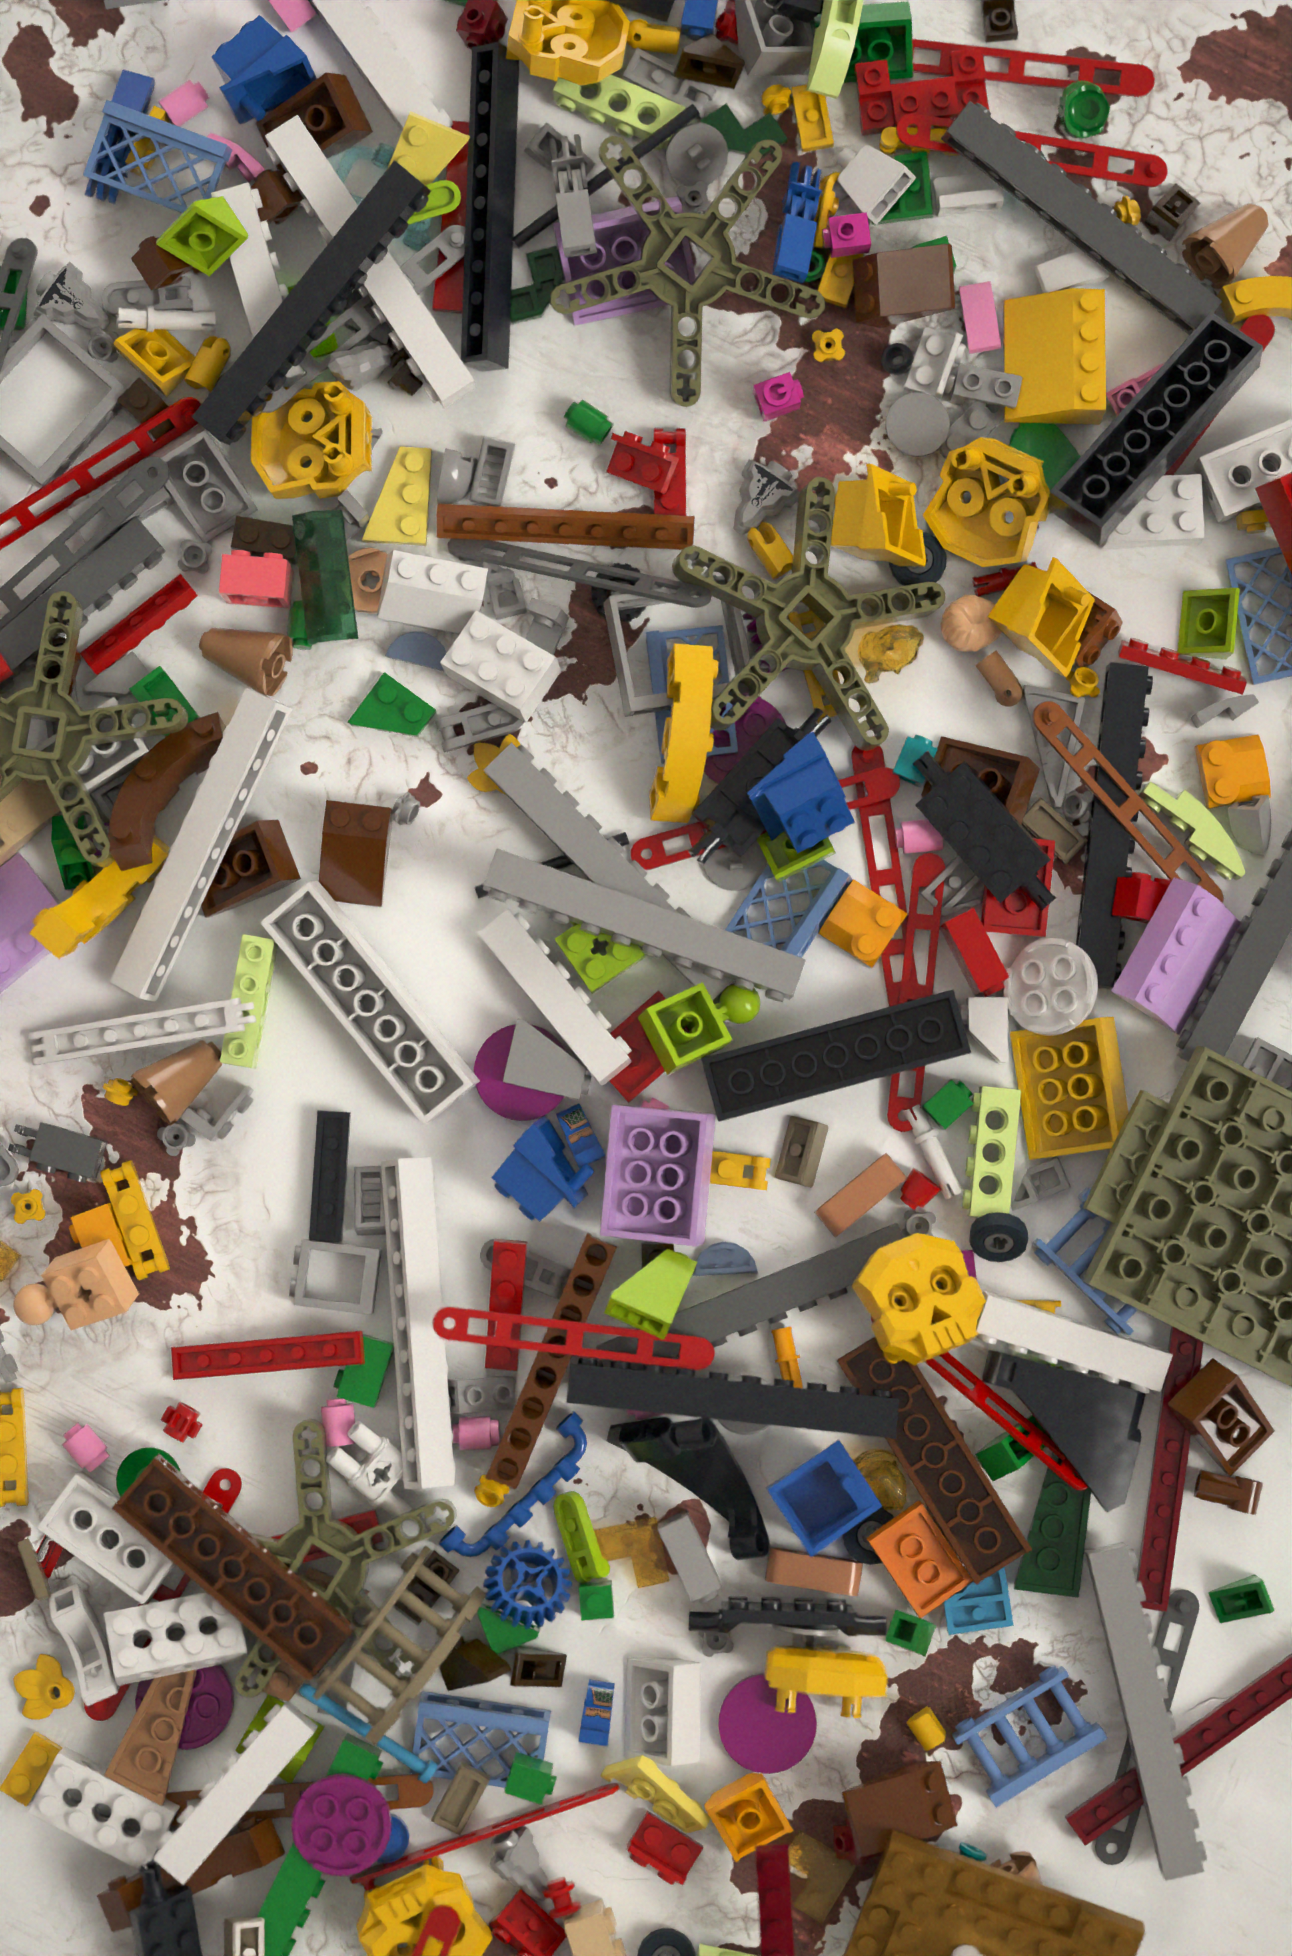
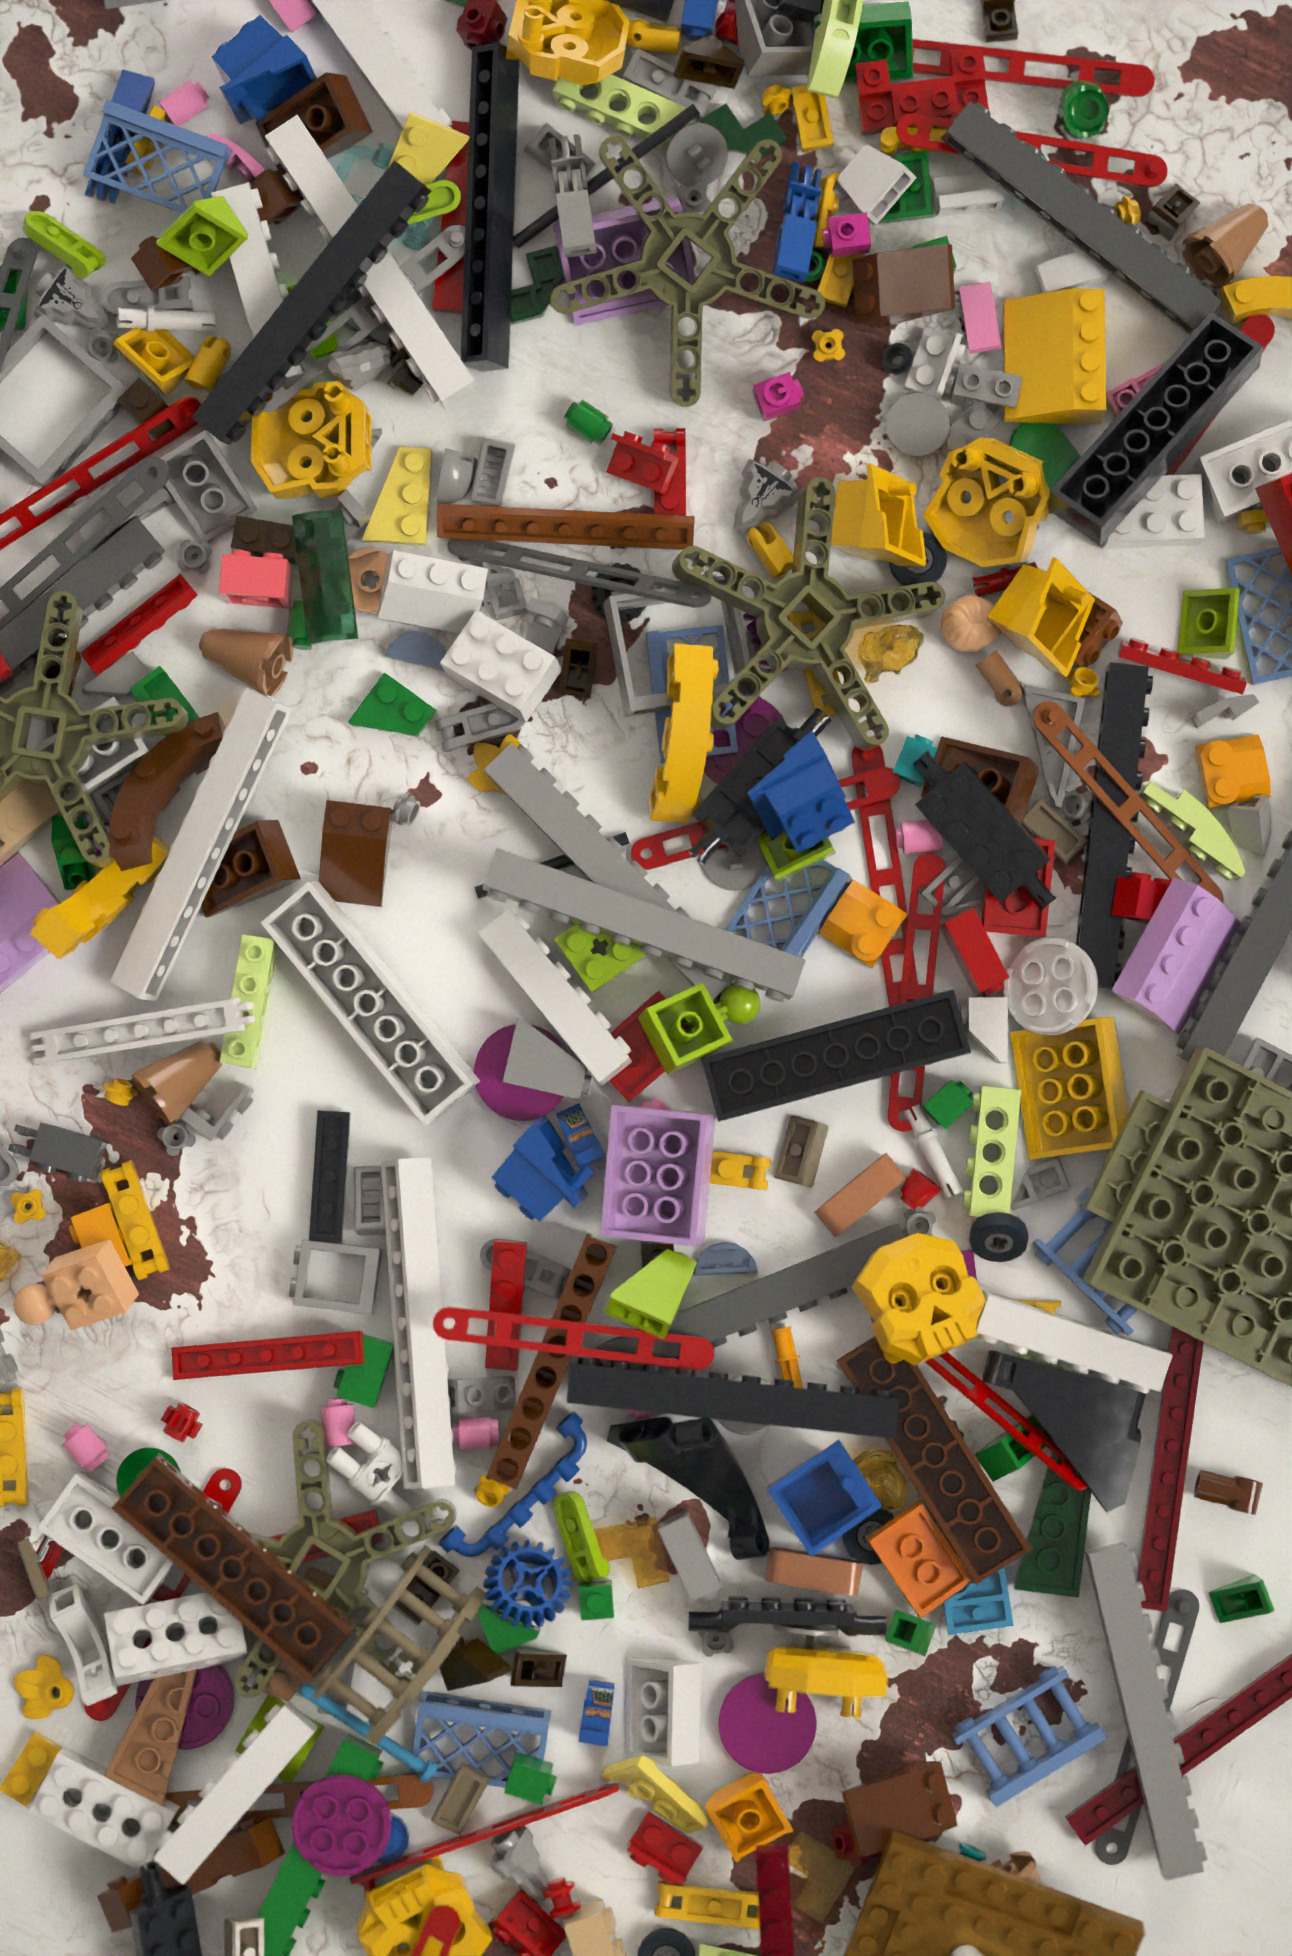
yellow brick [906,1706,946,1751] -> none
reddish brown slope [1168,1358,1275,1477] -> none
none -> lime plate [22,211,106,279]
none -> dark brown slope [559,638,599,699]
none -> yellow plate [654,1880,760,1930]

